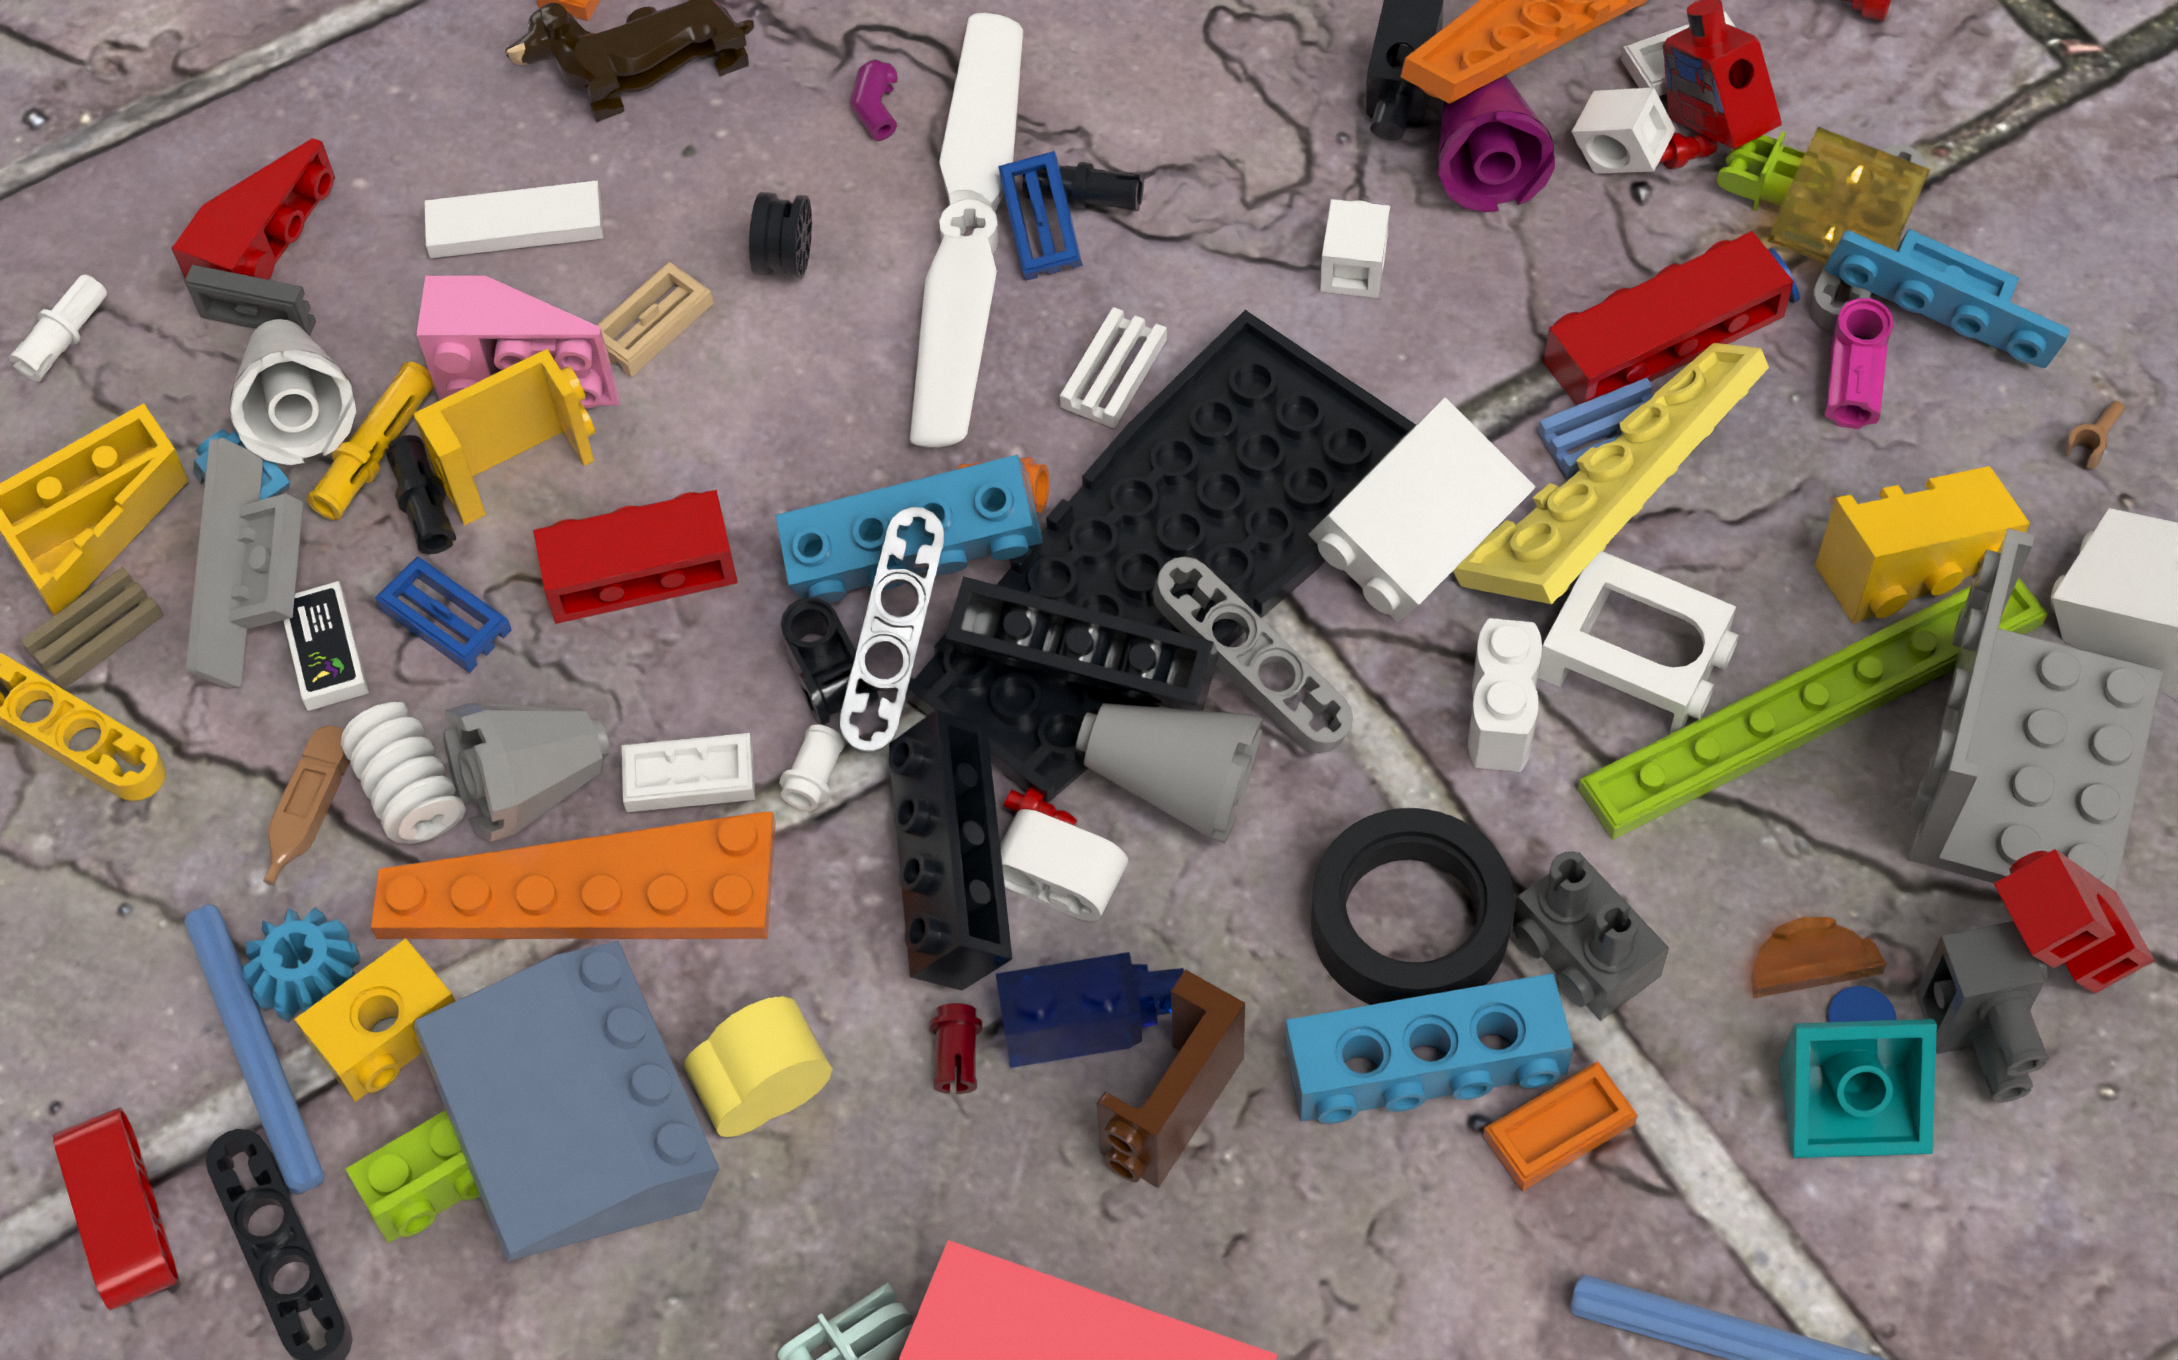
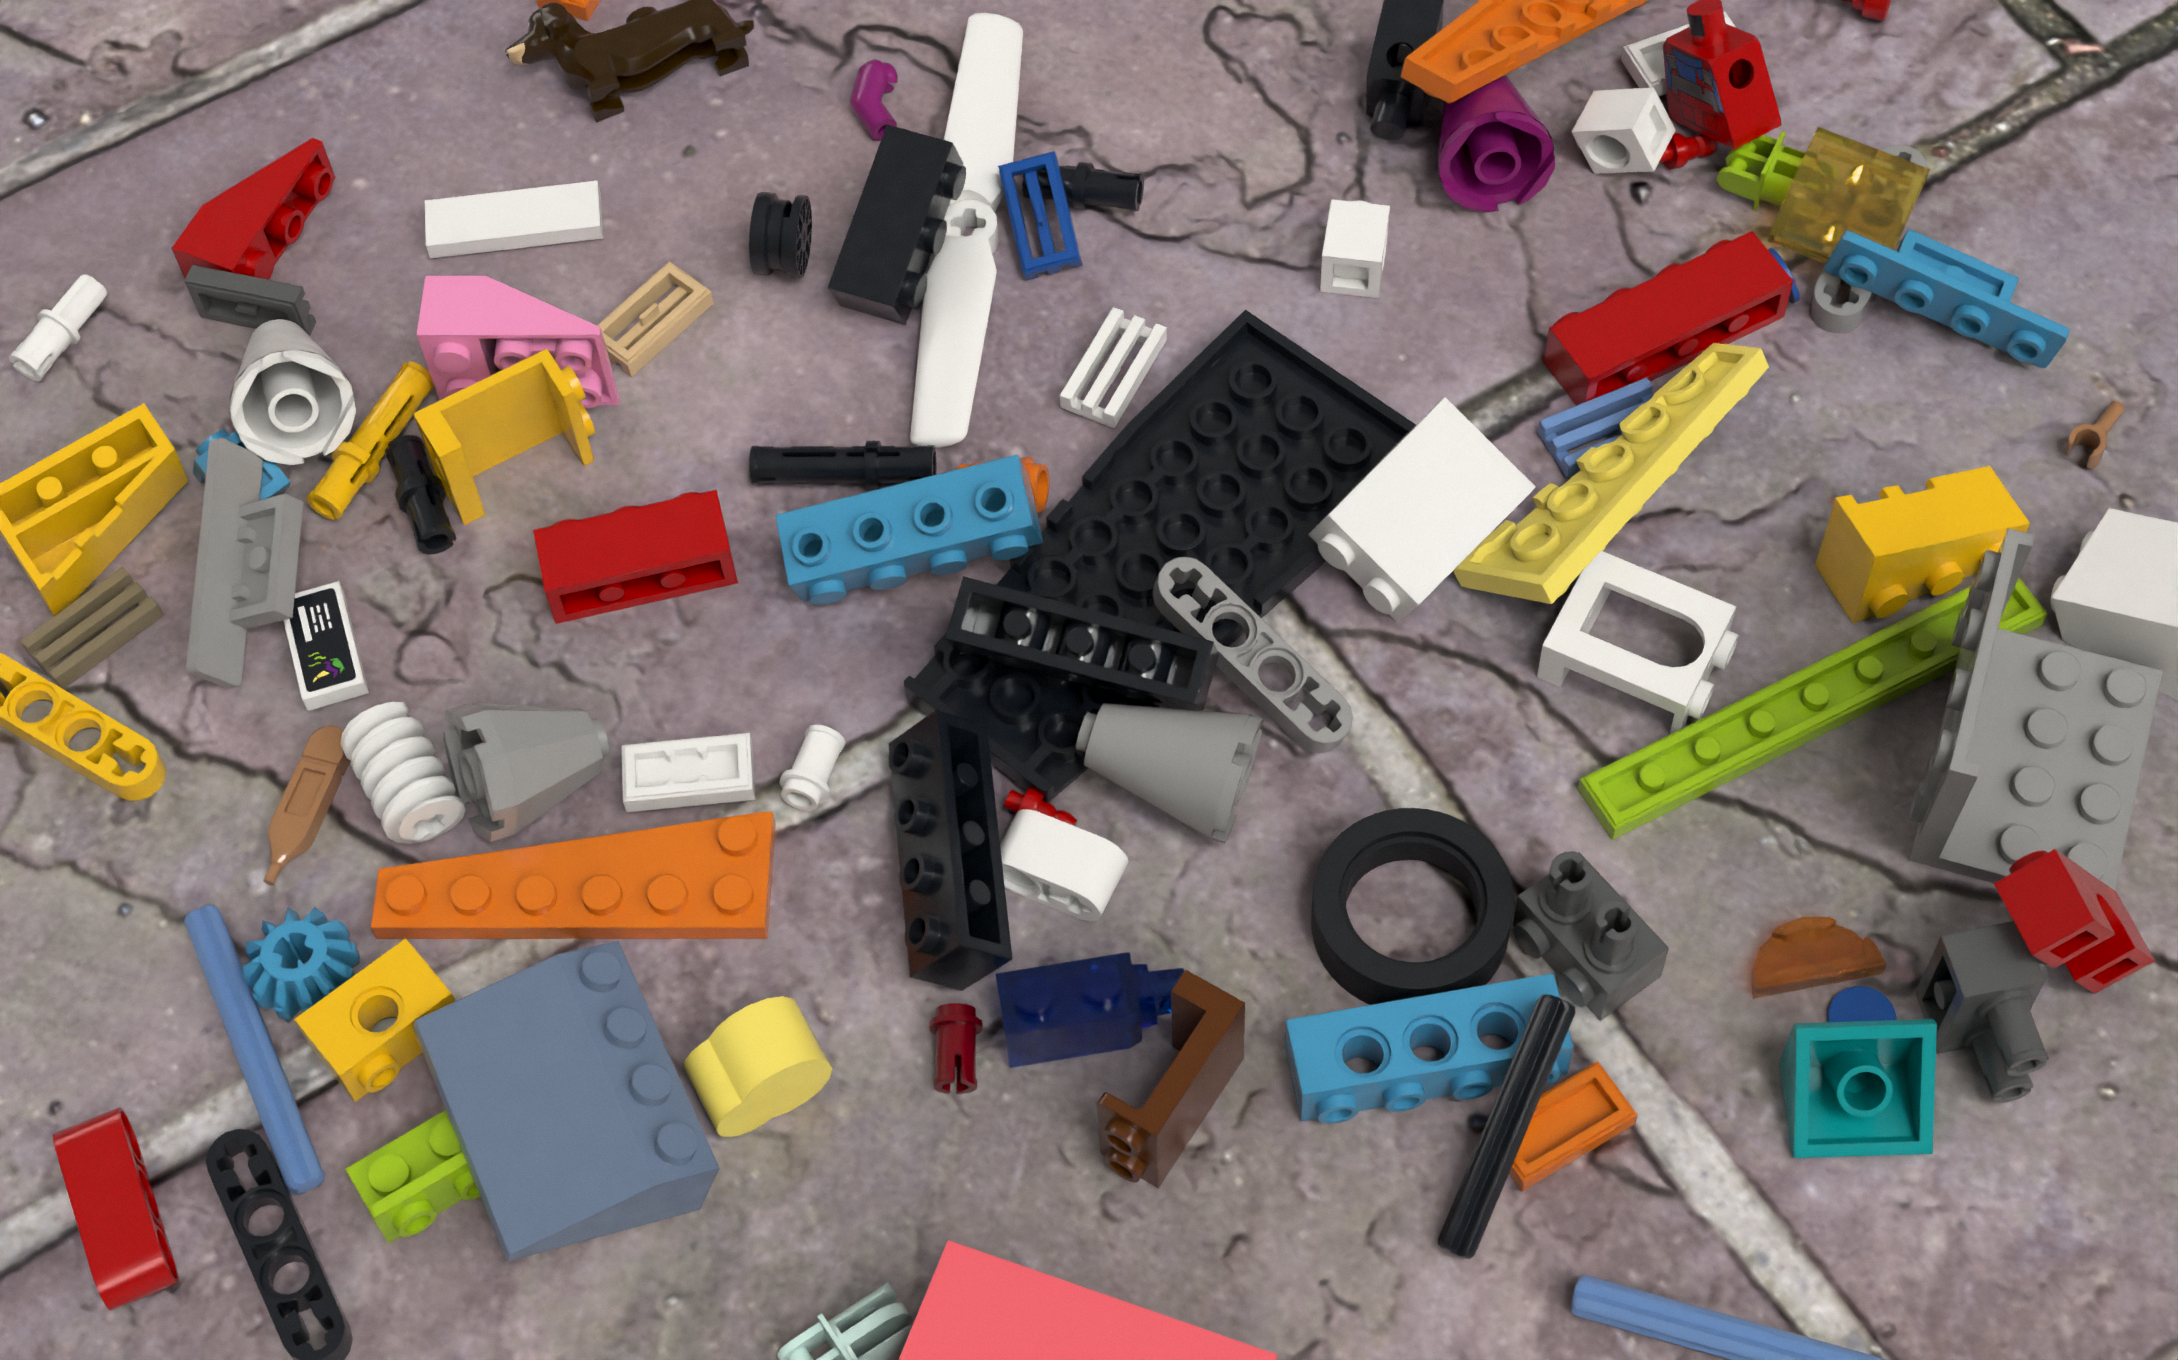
blue tile [375,556,512,673] -> none
black piece [781,597,879,725] -> none
beam [838,507,944,753] -> none
white brick [1468,618,1542,772] -> none
dark pink piece [1825,298,1894,429] -> none
none -> black pin [749,441,937,489]
none -> black brick [828,124,966,325]
none -> black axle [1438,994,1576,1259]

